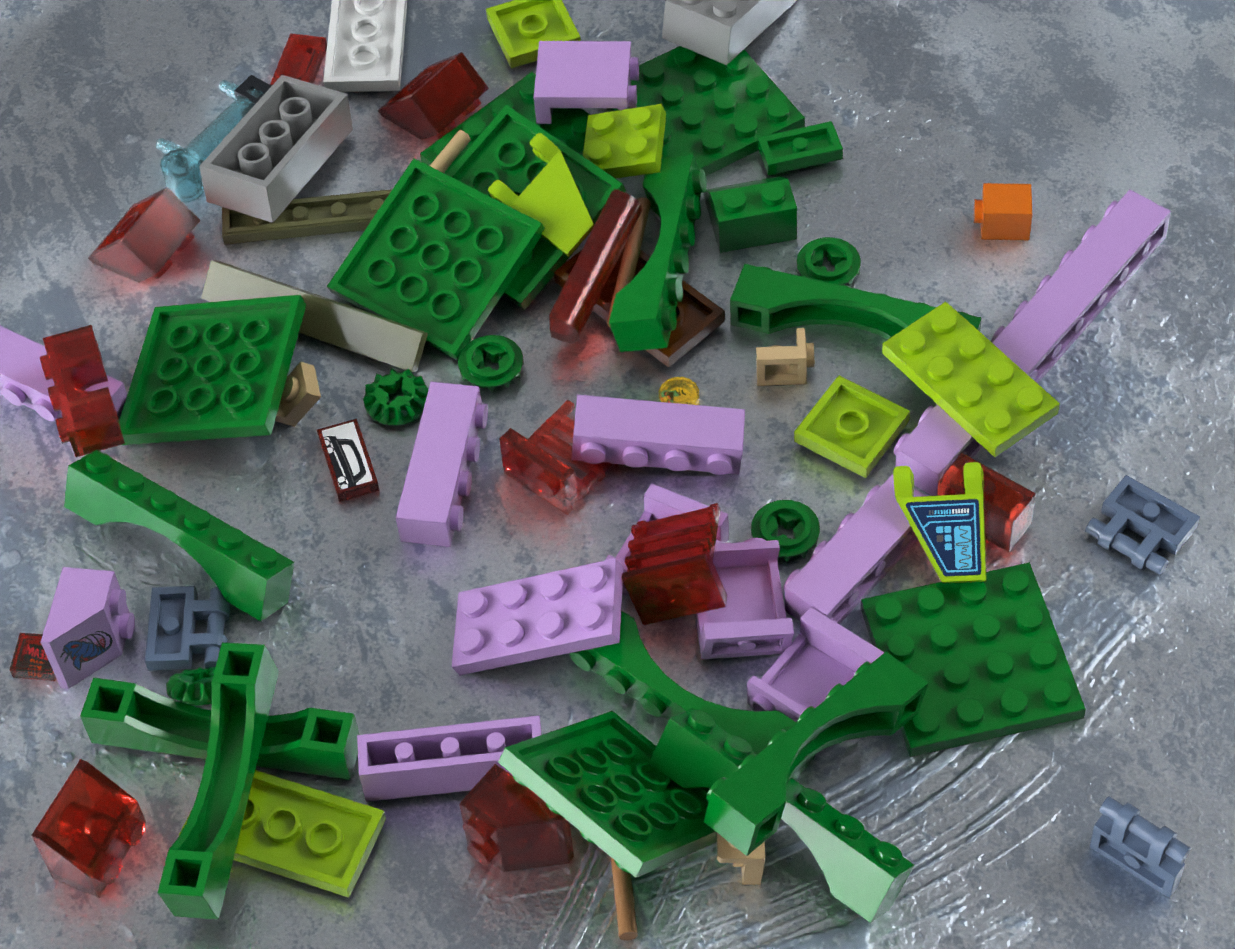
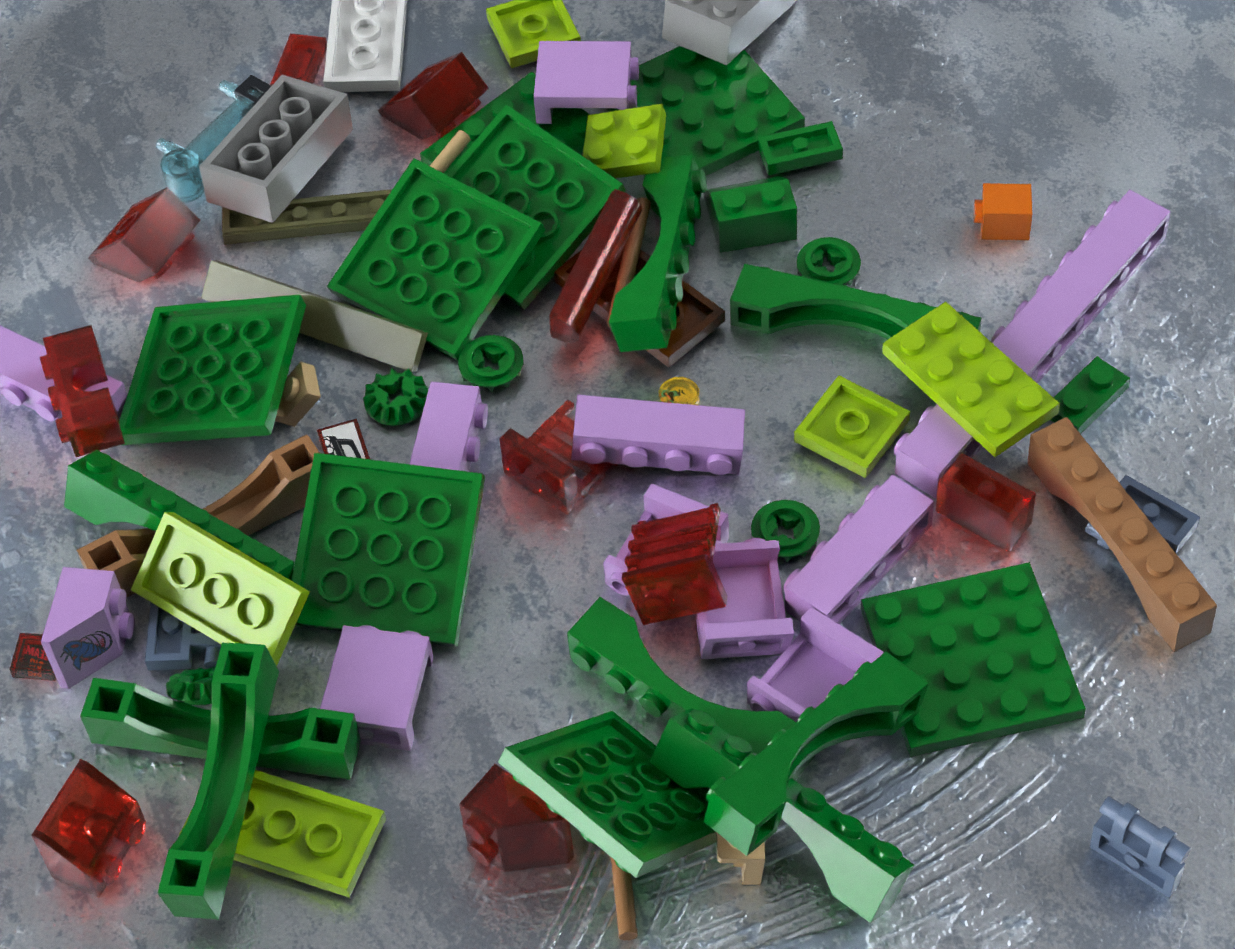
lavender brick [357,715,542,802] -> none
lavender plate [452,558,623,675] -> none
lime flag [488,133,595,256] -> none
tan bracket [756,328,815,386] -> none
flag [893,462,987,583] -> none
none -> medium nougat arch [77,434,320,598]
none -> lime plate [131,512,310,666]
none -> green plate [292,453,485,647]
none -> lavender panel [320,625,434,751]
none -> medium nougat arch [1028,417,1217,652]
none -> green plate [1050,356,1130,434]

